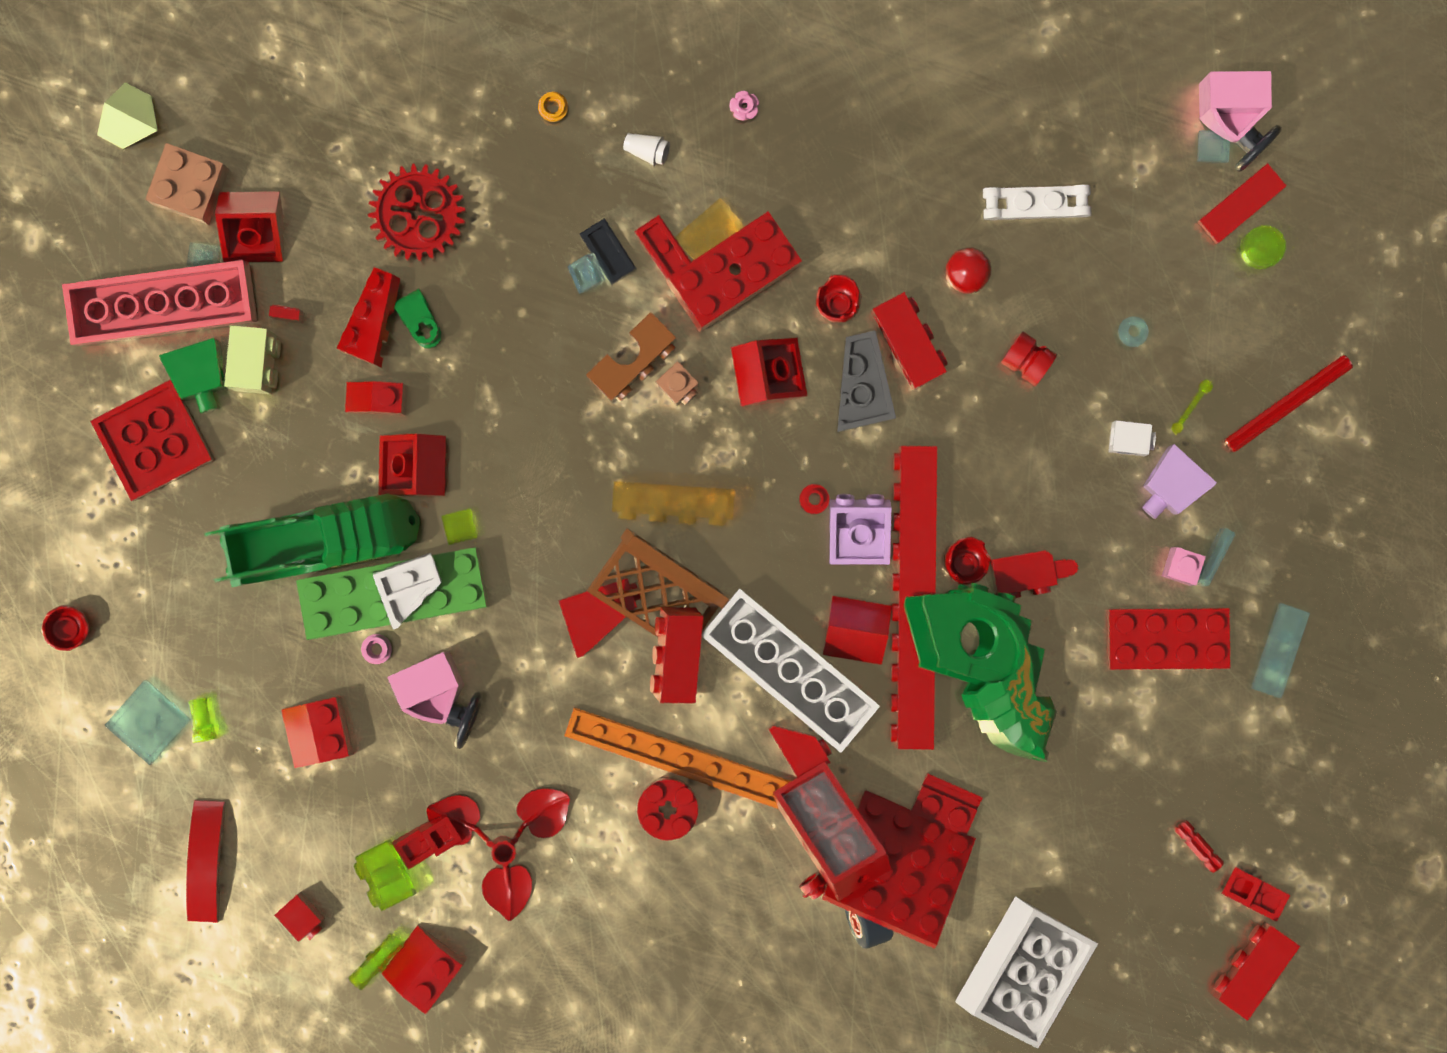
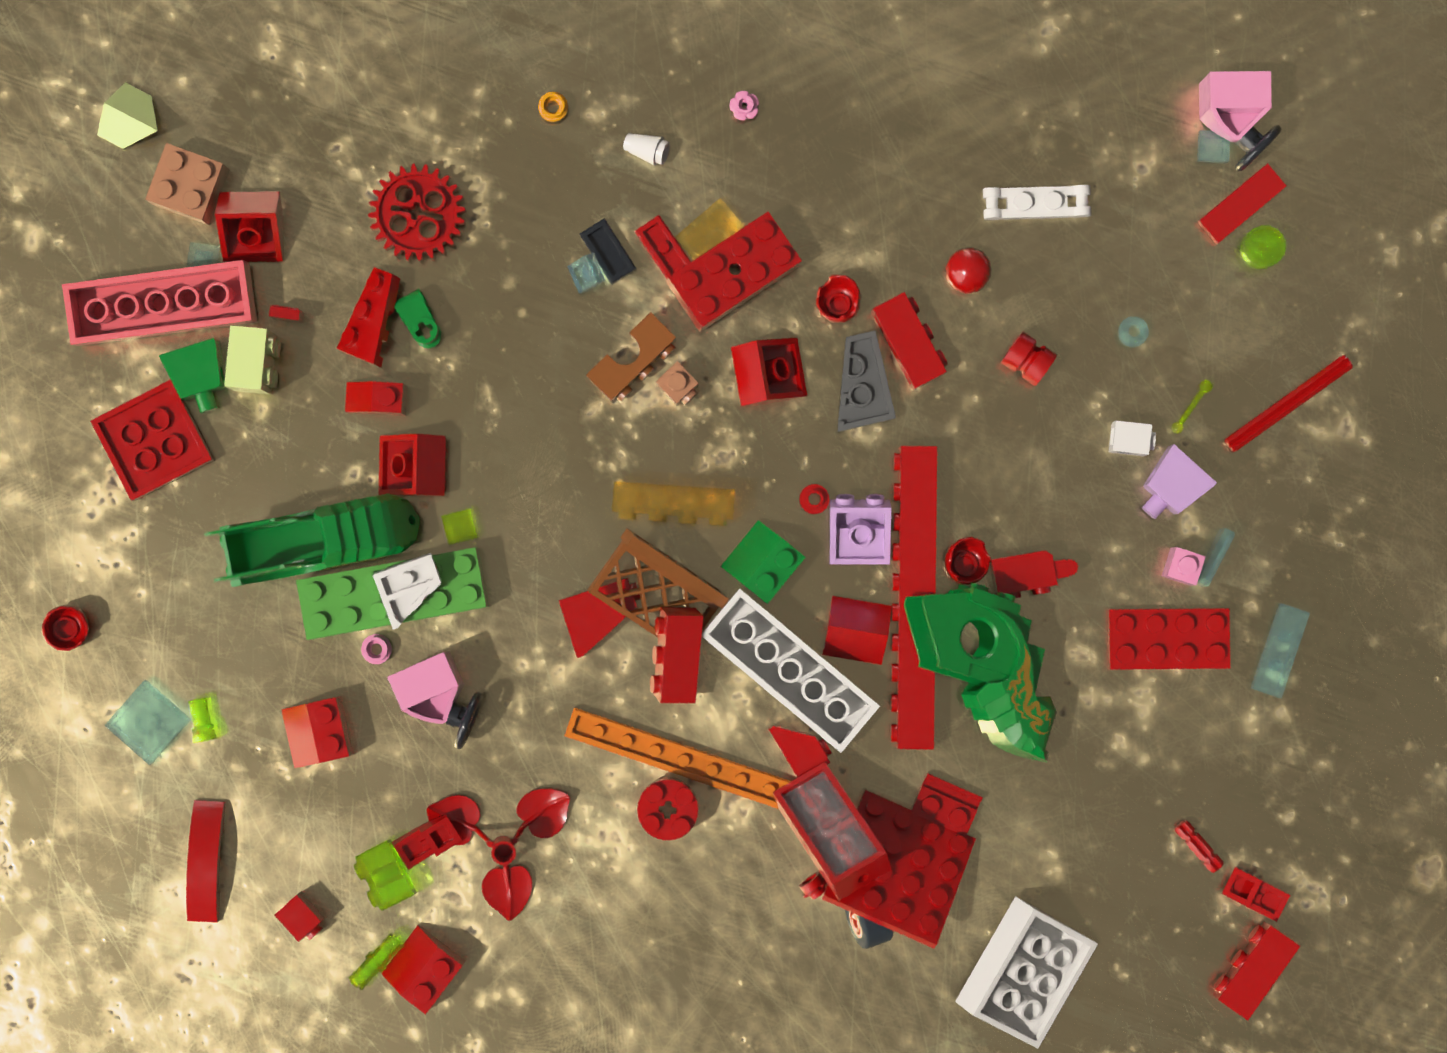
none -> green slope [720,520,806,604]

